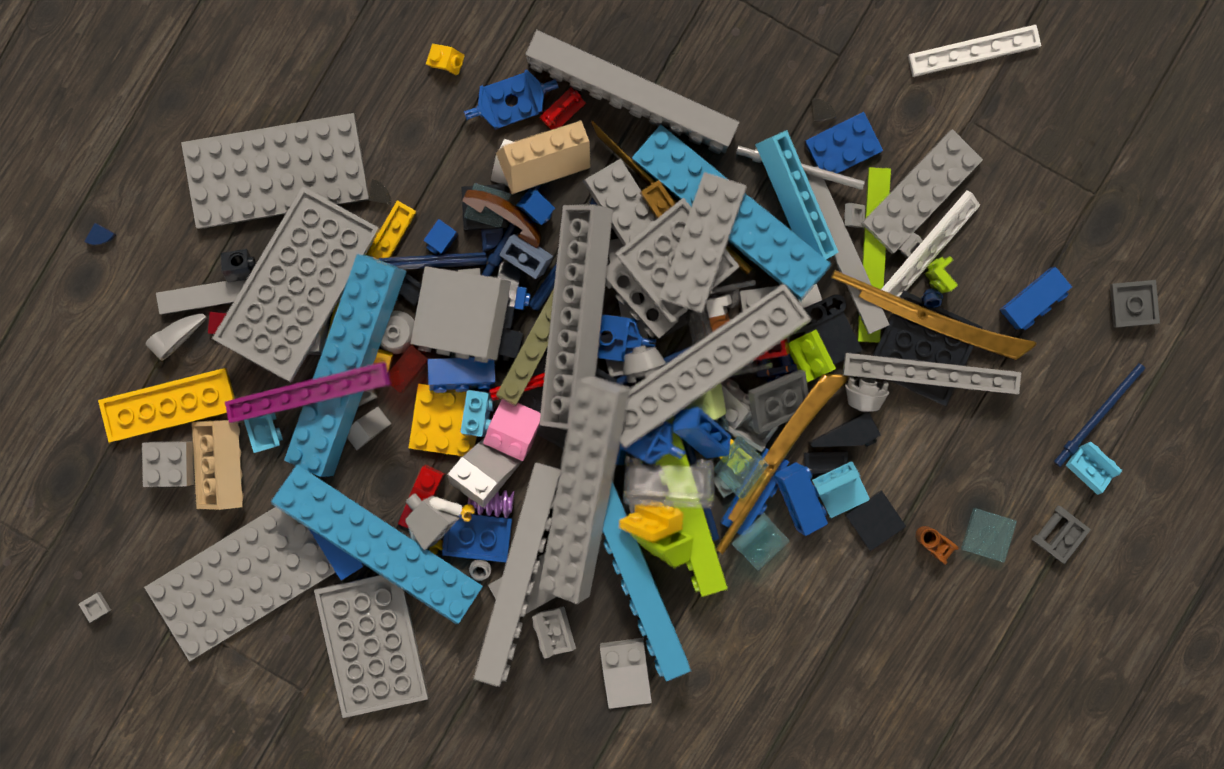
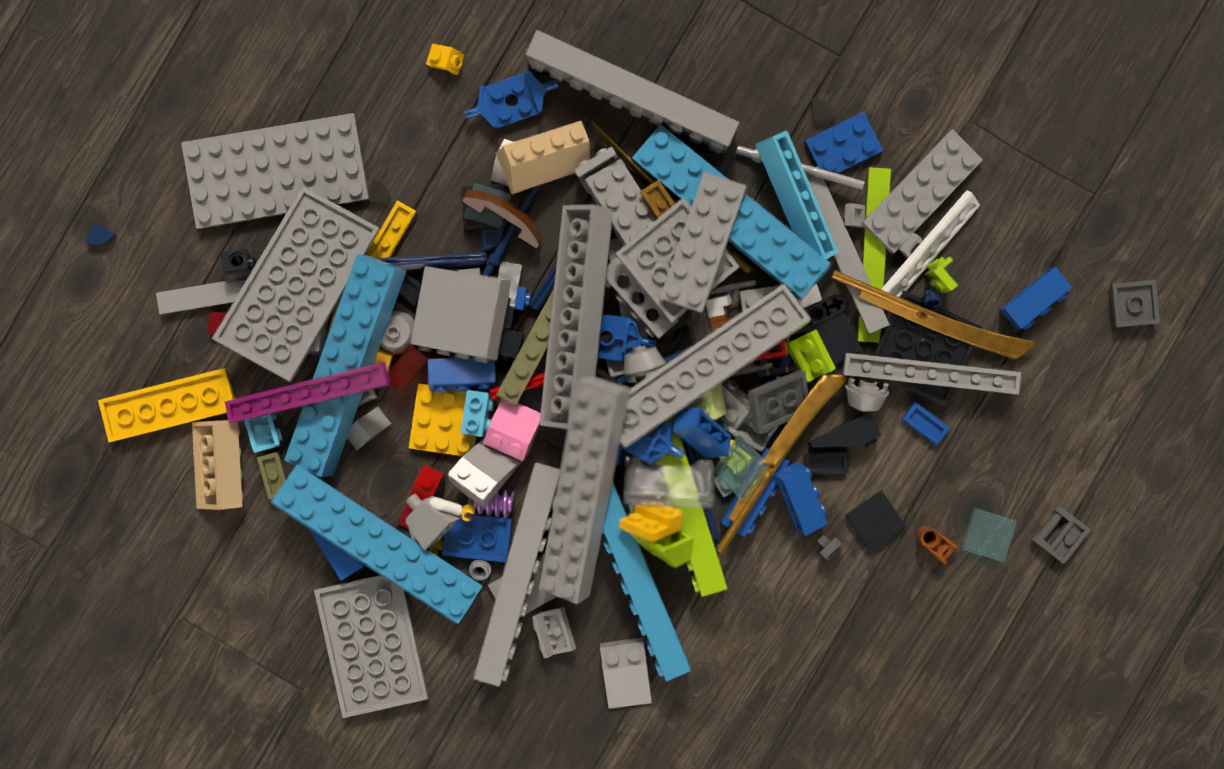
light grey plate [79,592,111,623] -> none
light grey brick [142,441,194,487] -> none
light grey plate [144,507,335,661] -> none
light grey piece [145,314,207,360] -> none
blue brick [423,219,458,255] -> none
sand blue brick [500,233,554,279] -> none
blue brick [516,189,555,225] -> none
red hinge [540,88,586,130] -> none
clear light blue plate [732,514,790,571] -> none
medium azure bracket [812,461,870,518] -> none
white tile [908,25,1041,77] -> none
dark blue bar [1053,363,1146,467] -> none
medium azure bracket [1066,442,1122,495] -> none
none -> olive plate [257,451,287,500]
none -> light grey bracket [574,147,618,194]
none -> dark grey tile [818,535,844,562]
none -> blue tile [901,402,950,445]

